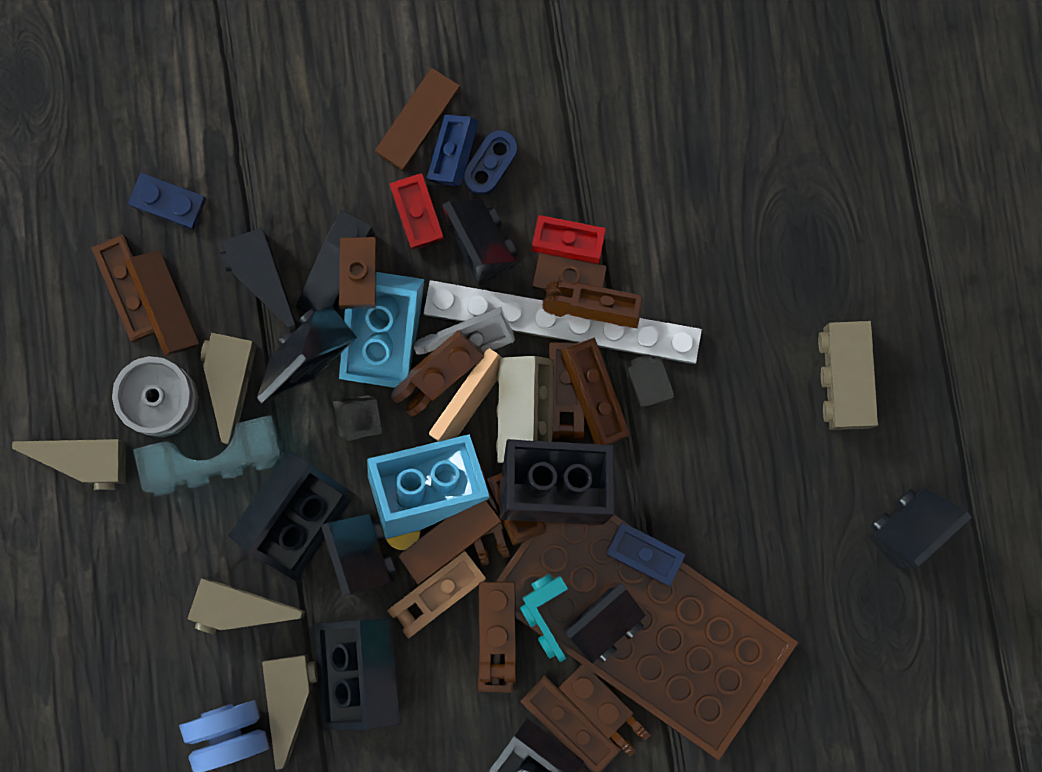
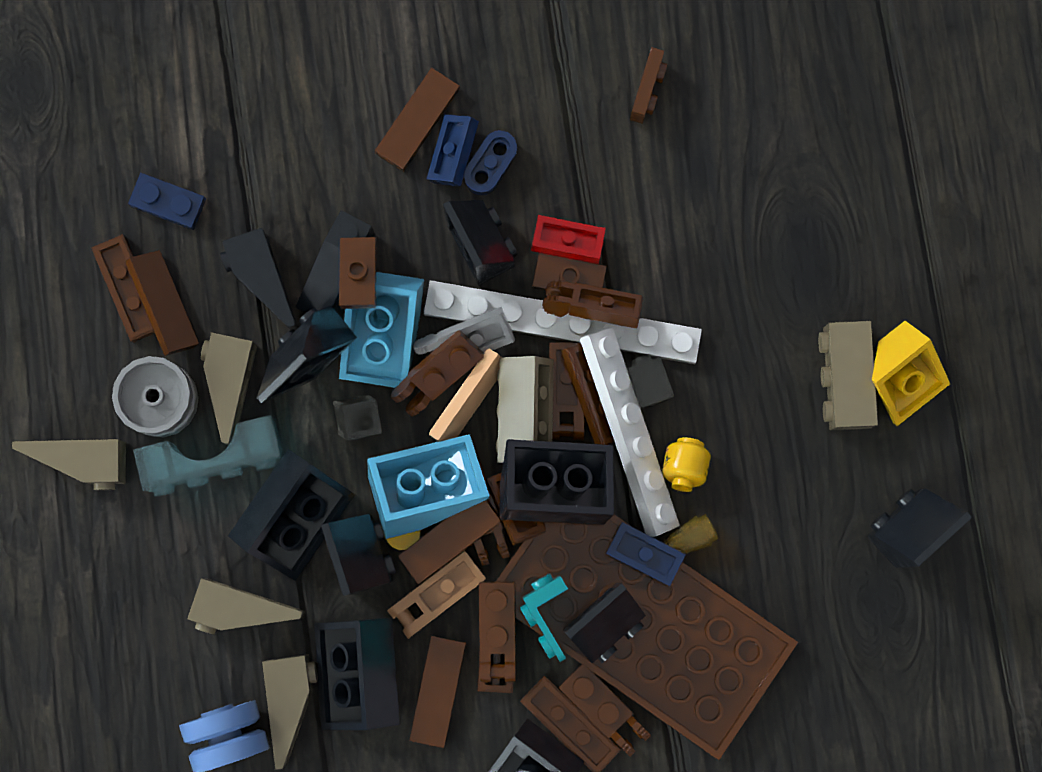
red plate [390,173,444,250] -> none
none -> reddish brown tile [409,636,466,748]
none -> white plate [580,327,680,537]
none -> reddish brown plate [630,47,668,124]
none -> yellow head [662,437,711,492]
none -> clear yellow cone [664,514,719,554]
none -> yellow slope [872,321,950,426]

